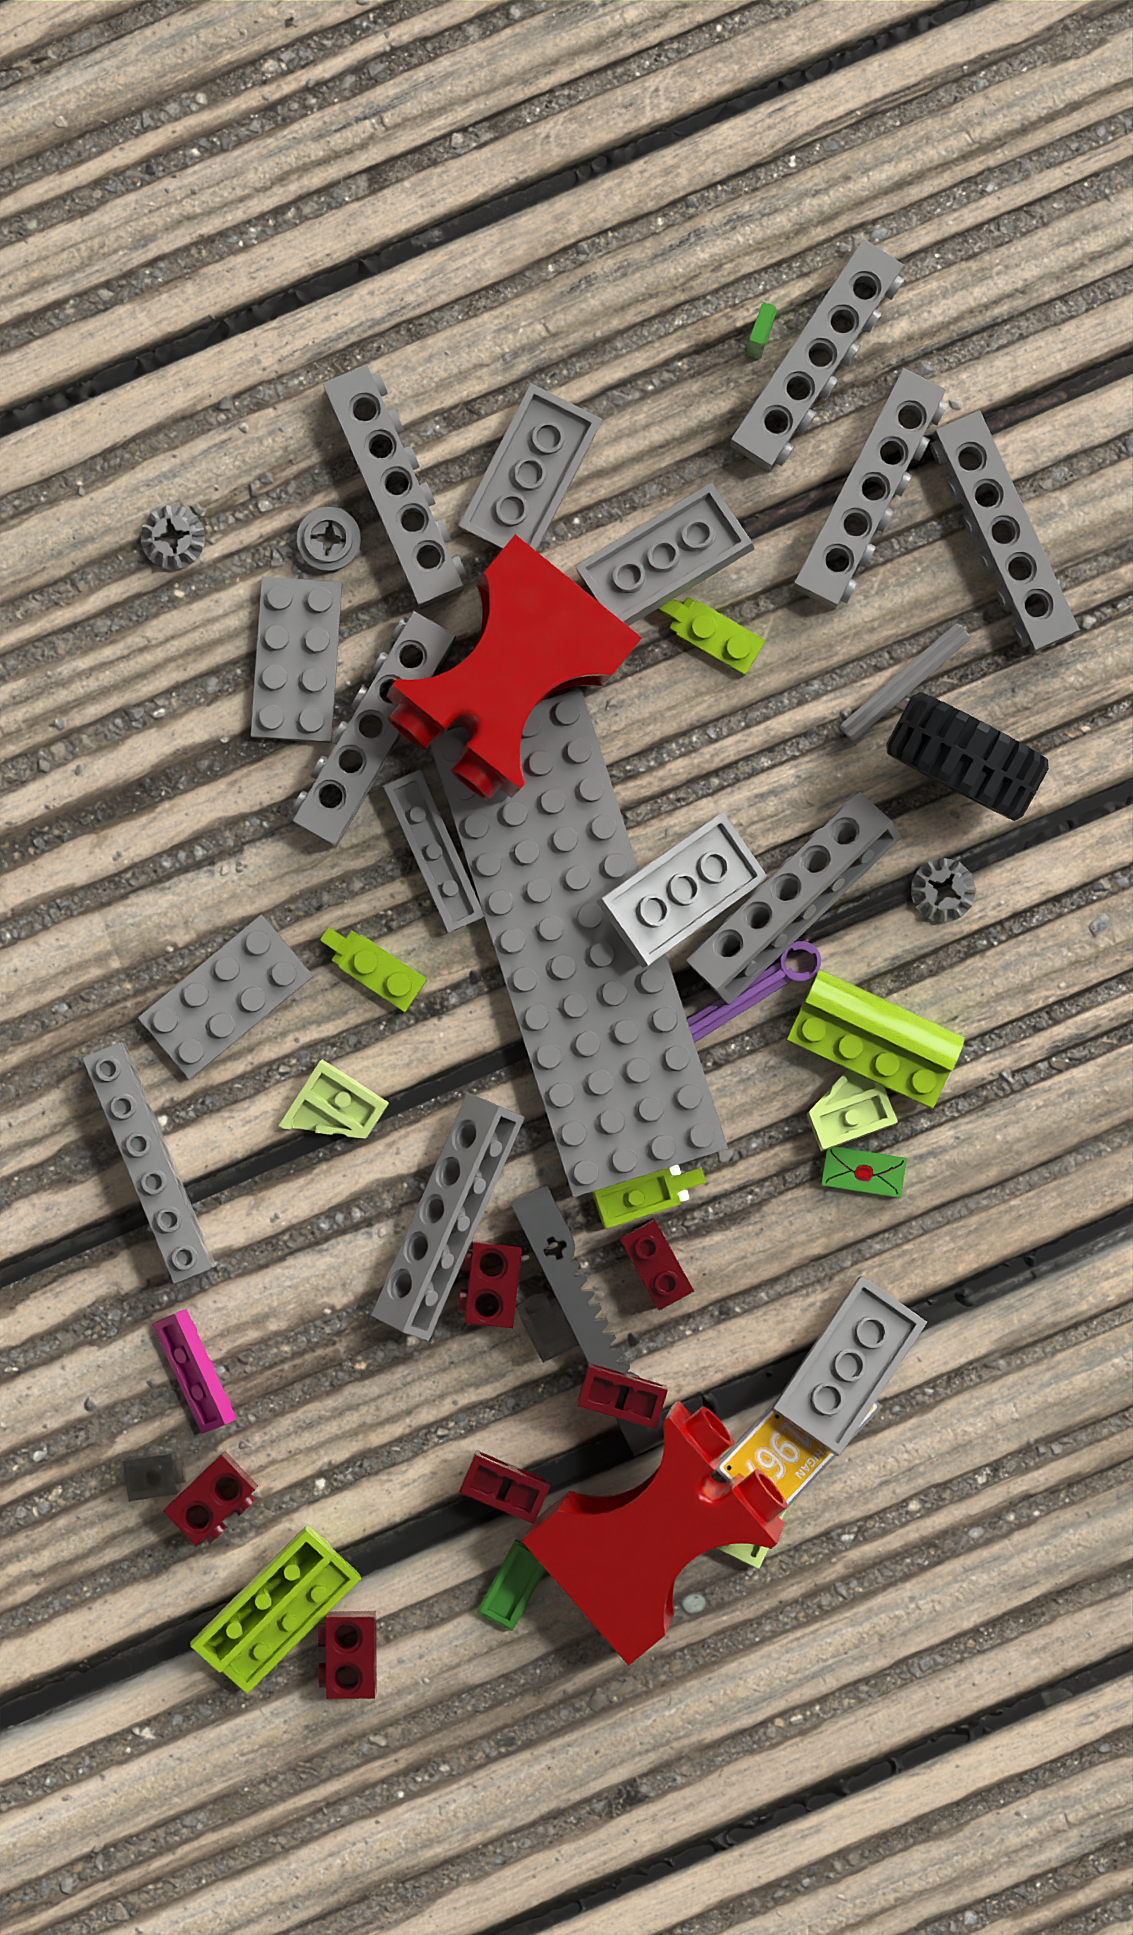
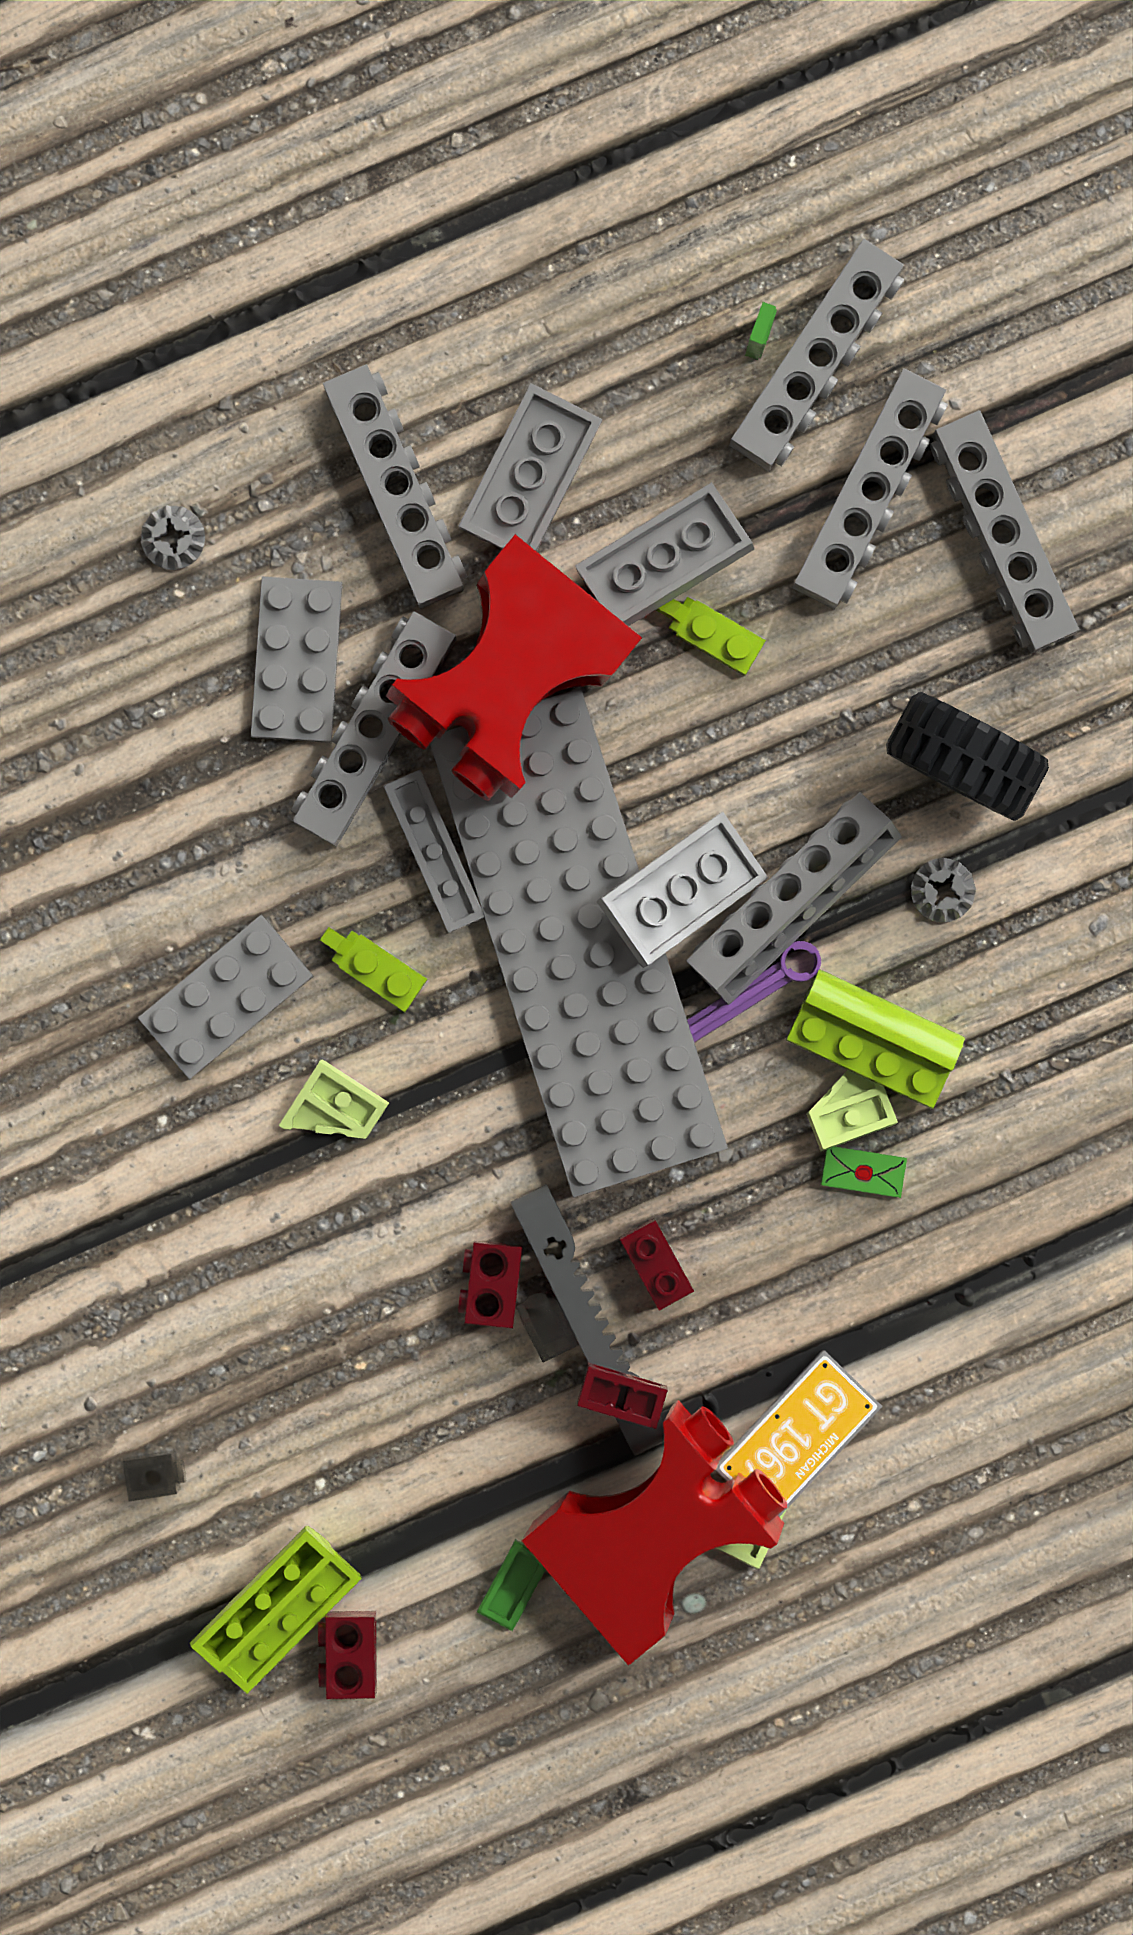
light grey brick [83,1042,216,1284] -> none
dark pink plate [152,1309,237,1434] -> none
dark red brick [163,1451,258,1546] -> none
light grey gear [297,507,361,572] -> none
light grey brick [371,1092,525,1341] -> none
dark red brick [459,1450,550,1524] -> none
lime hinge [592,1164,706,1229] -> none
light grey plate [770,1276,927,1456] -> none
light grey axle [840,623,970,741] -> none

